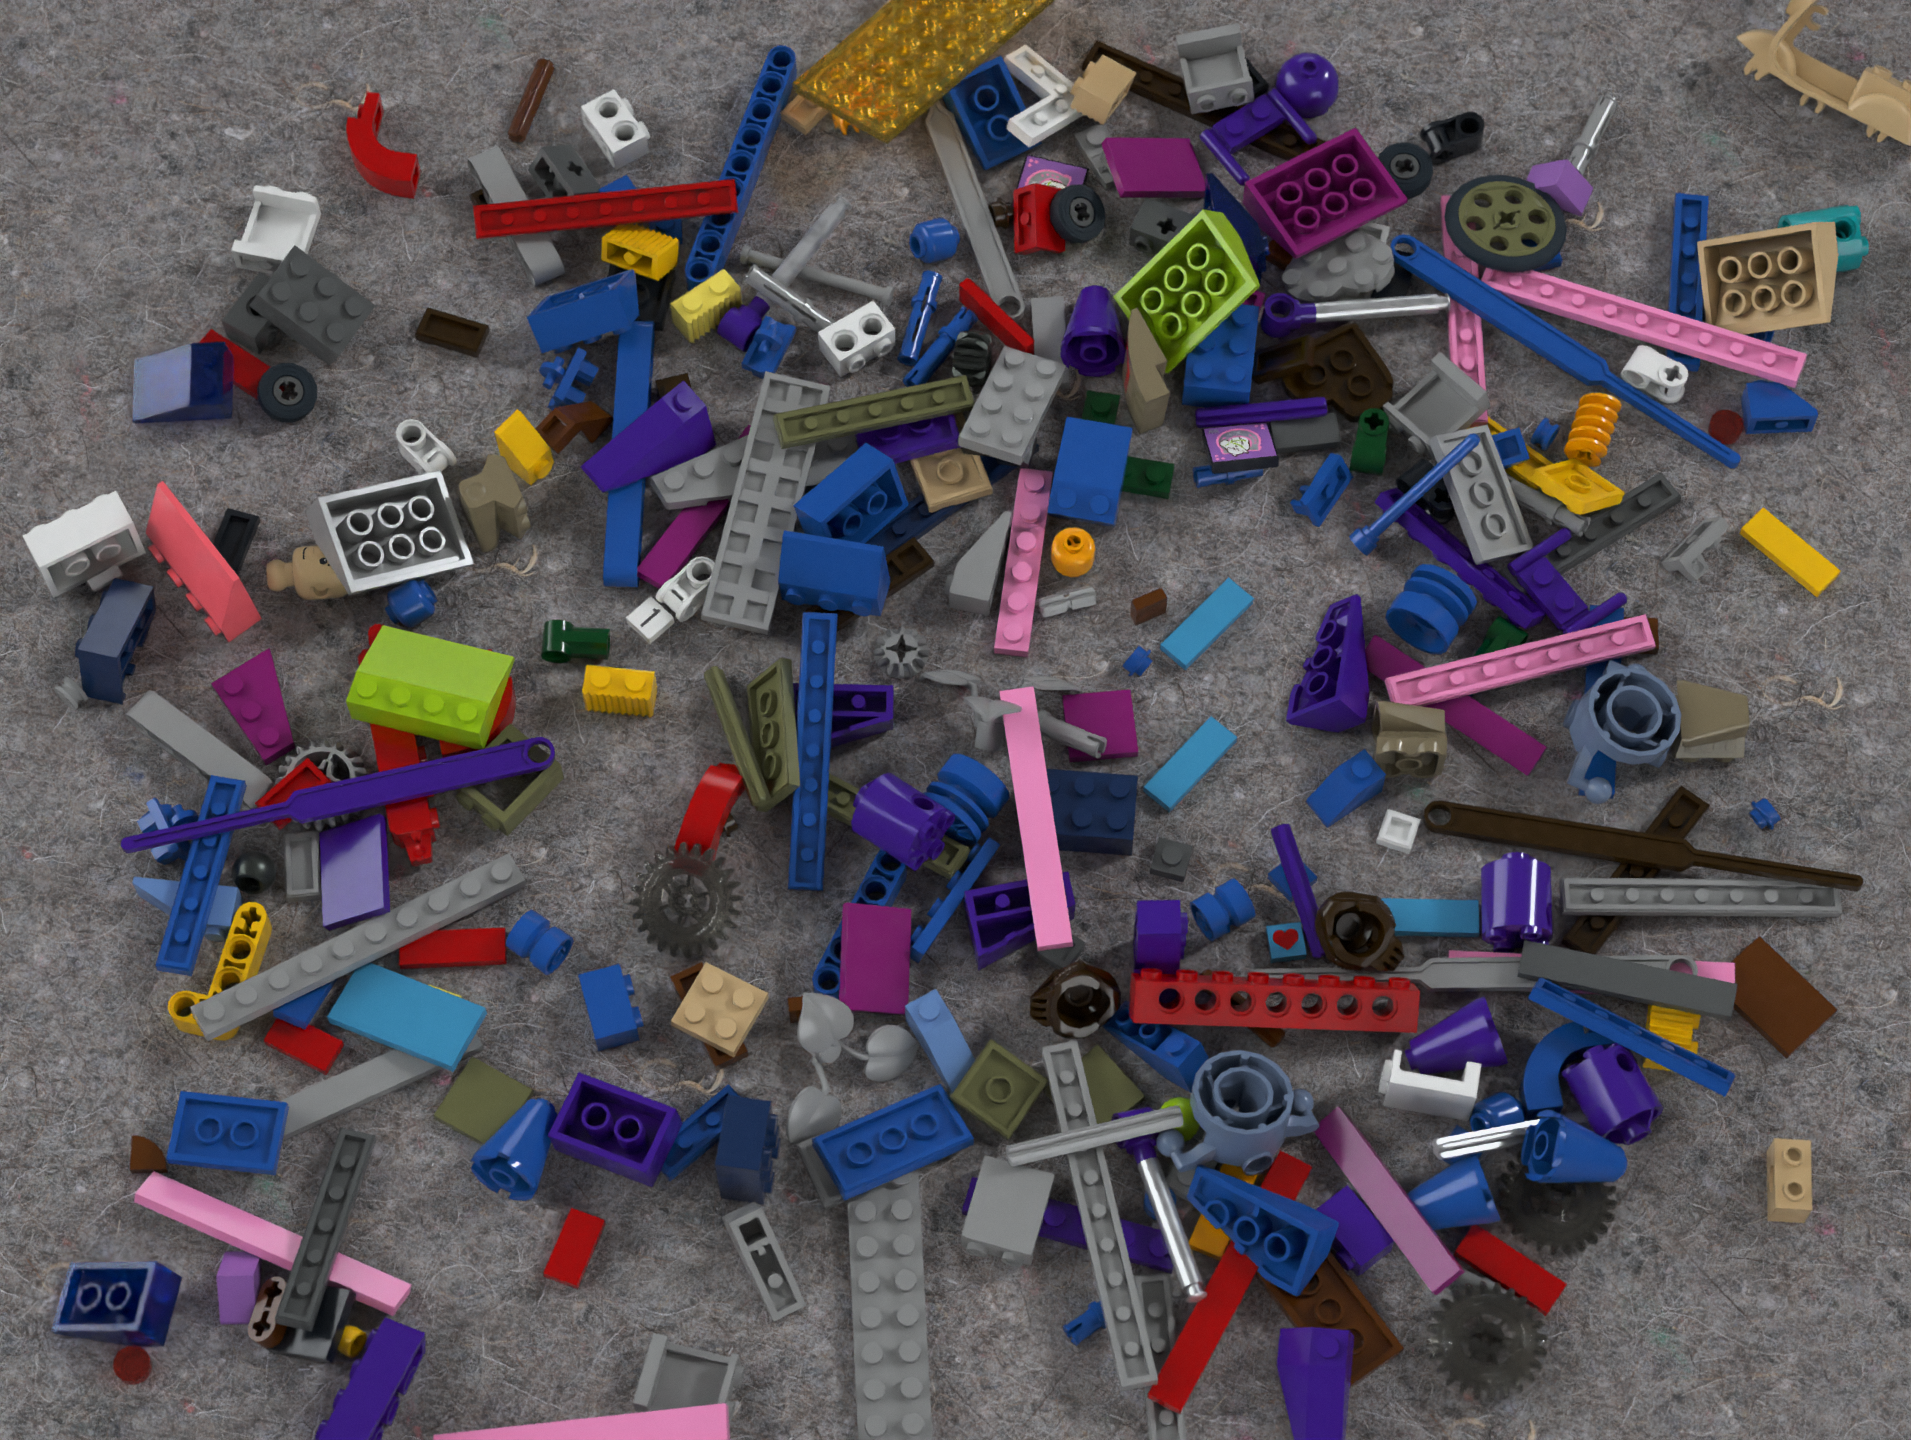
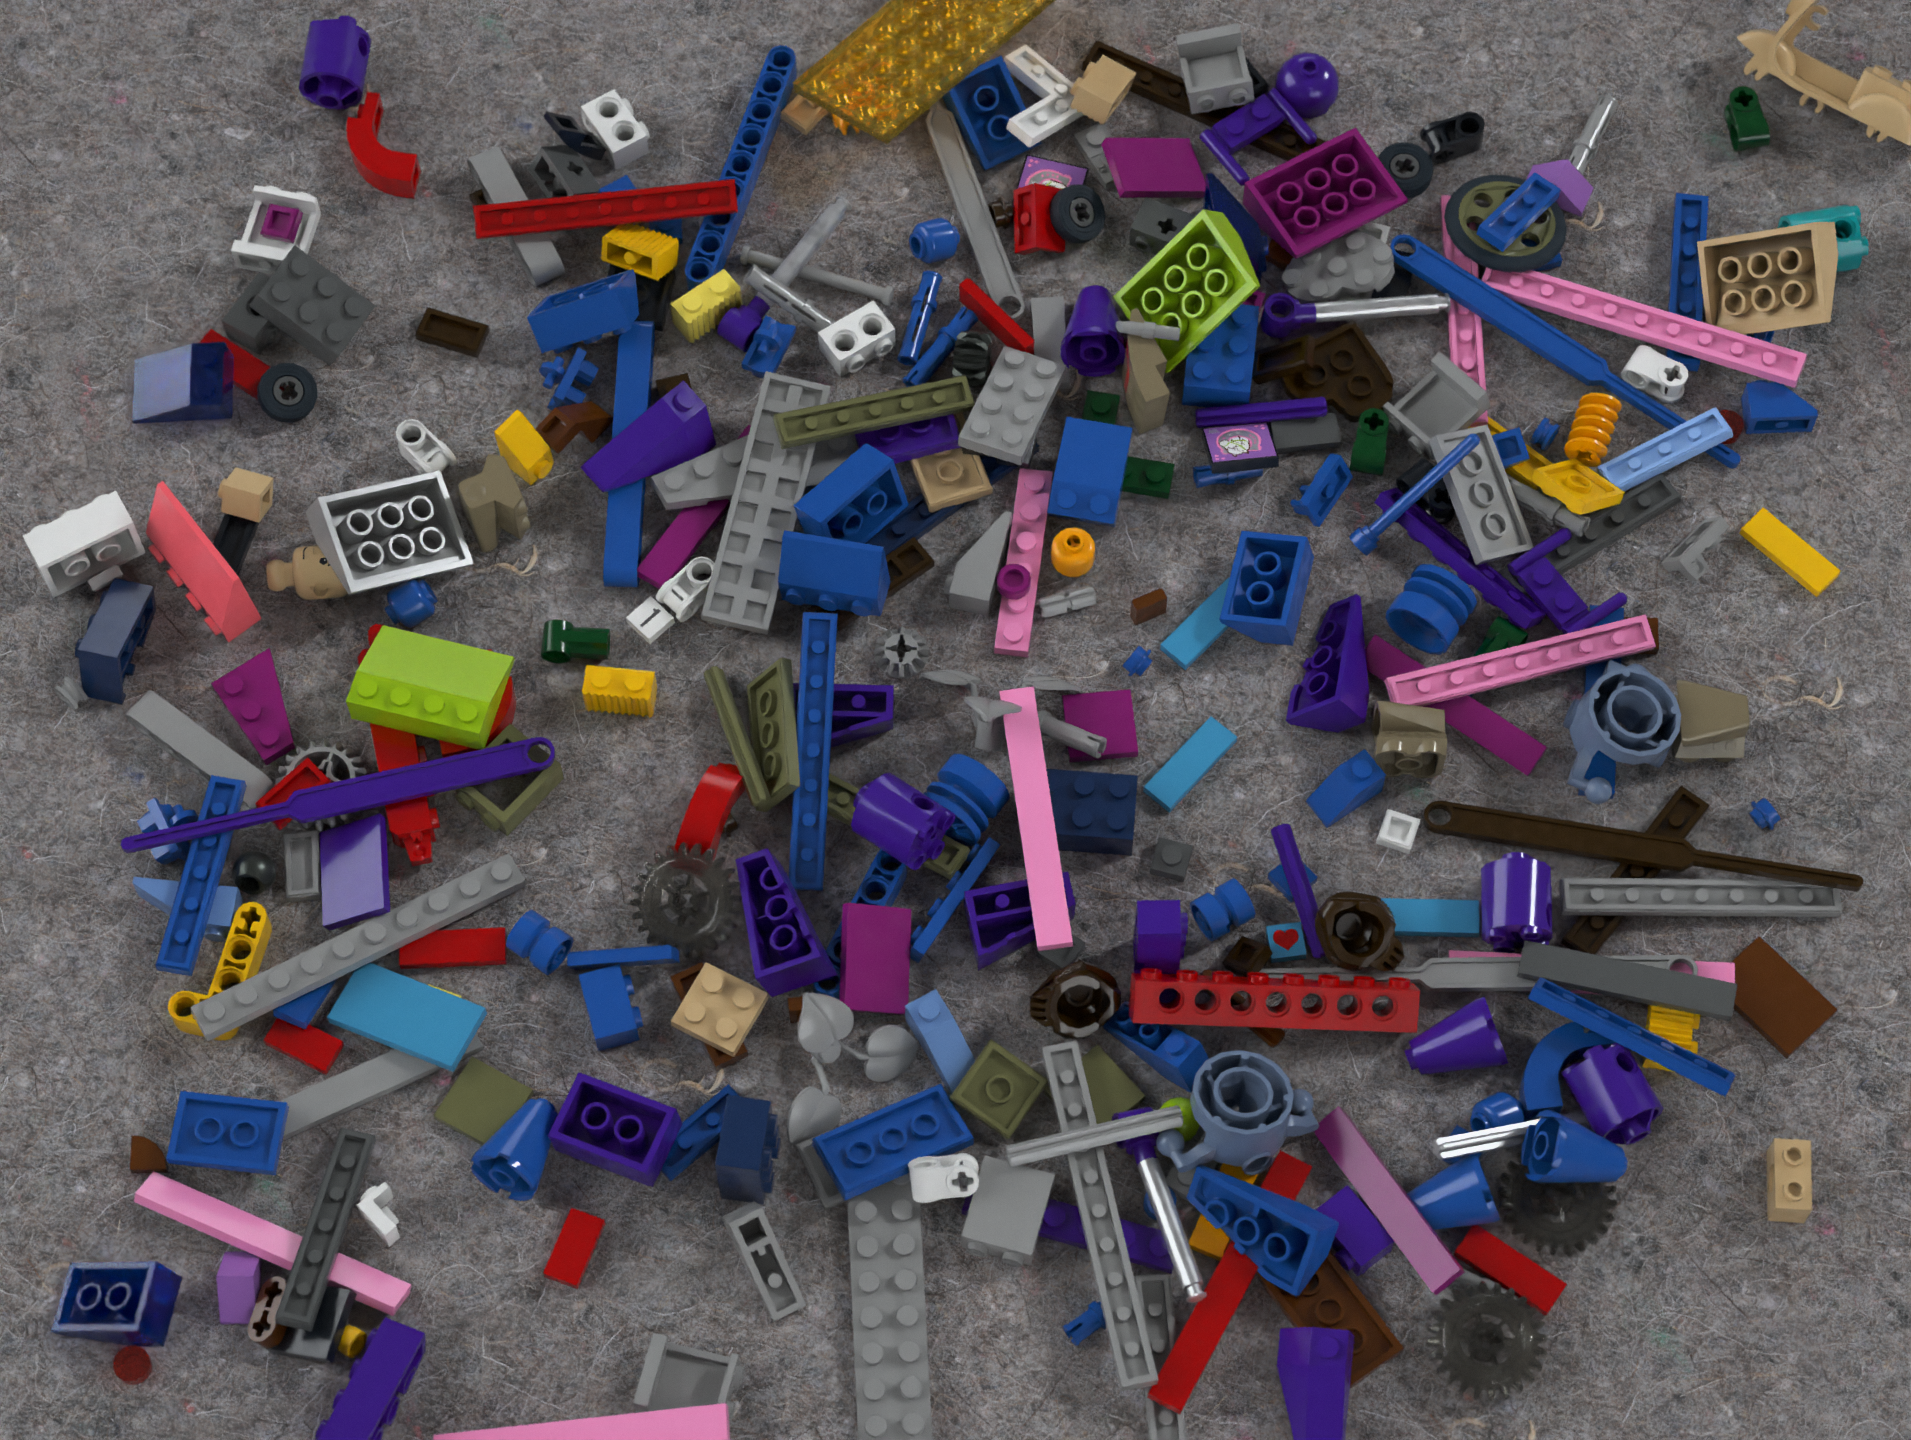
reddish brown axle [508,58,554,143] -> none
white panel [1378,1050,1481,1121] -> none
none -> tan brick [218,467,273,523]
none -> magenta tile [260,204,303,244]
none -> dark purple cylinder [298,15,371,109]
none -> white bracket [357,1182,400,1247]
none -> black slope [543,112,606,161]
none -> blue tile [567,945,680,970]
none -> dark purple wedge [735,848,837,997]
none -> white piece [908,1153,979,1203]
none -> magenta tile [997,564,1031,600]
none -> light grey piece [1116,321,1180,341]
none -> blue slope [1219,531,1314,646]
none -> dark brown tile [1222,936,1273,977]
none -> blue plate [1476,172,1561,252]
none -> light blue tile [1597,407,1733,492]
none -> dark green piece [1724,86,1770,152]

